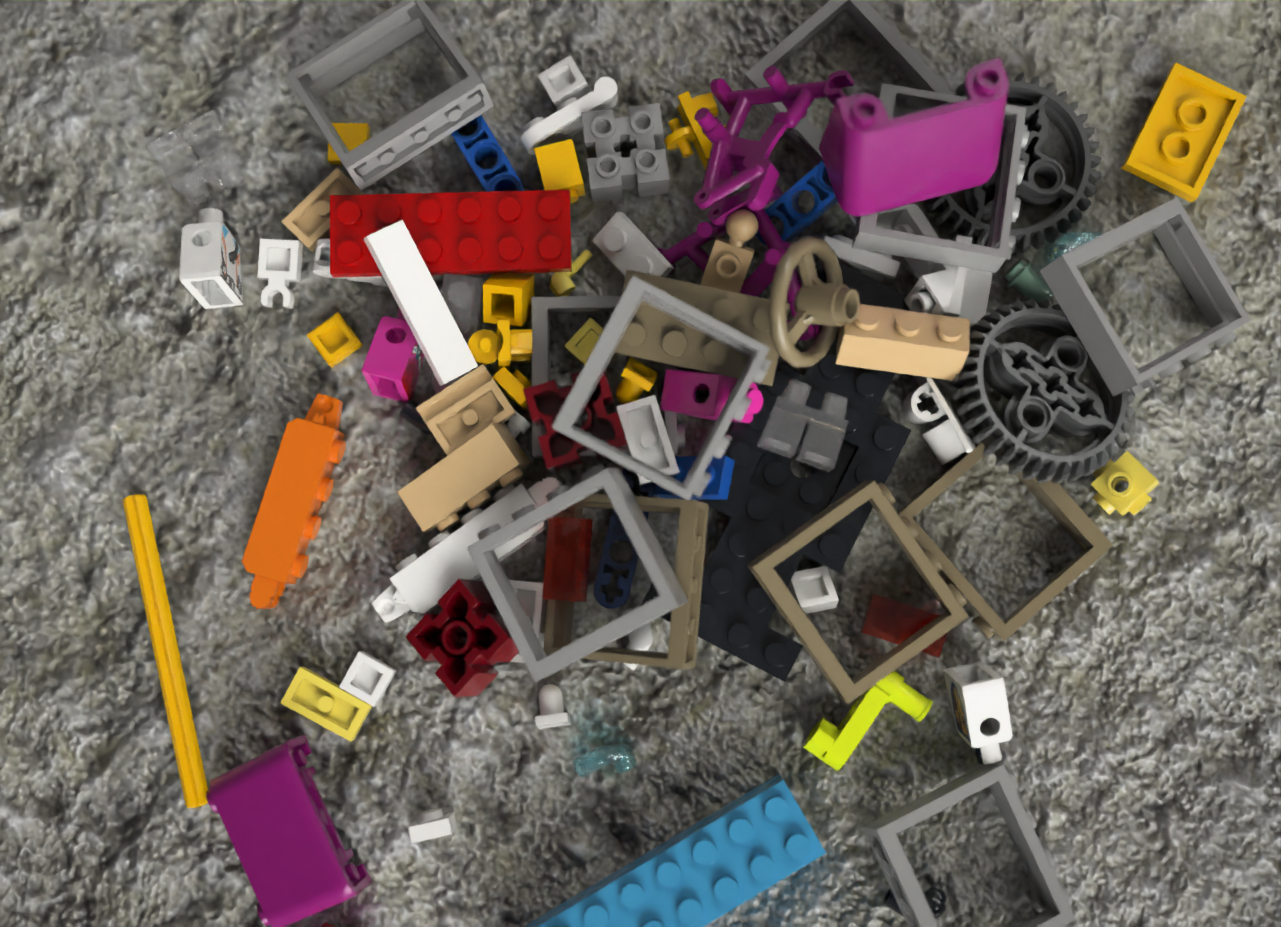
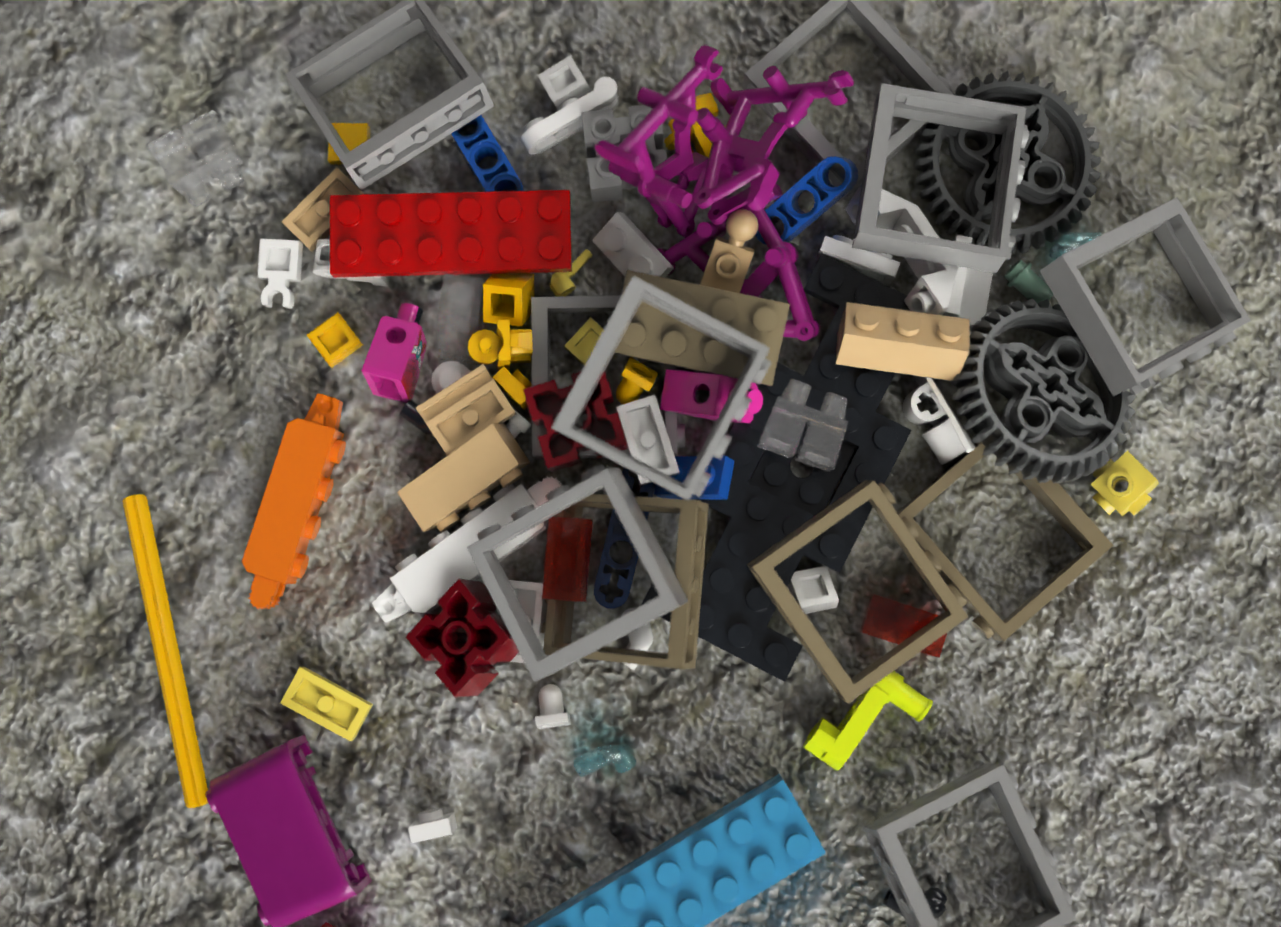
white torso [179,208,243,309] -> none
white plate [339,651,397,707] -> none
white tile [364,220,478,385] -> none
yellow brick [534,139,586,204] -> none
dark tan piece [768,236,860,368] -> none
magenta windscreen [819,58,1009,216] -> none
white torso [943,661,1012,764] -> none
yellow plate [1121,62,1247,203] -> none
none -> magenta piece [595,45,723,238]

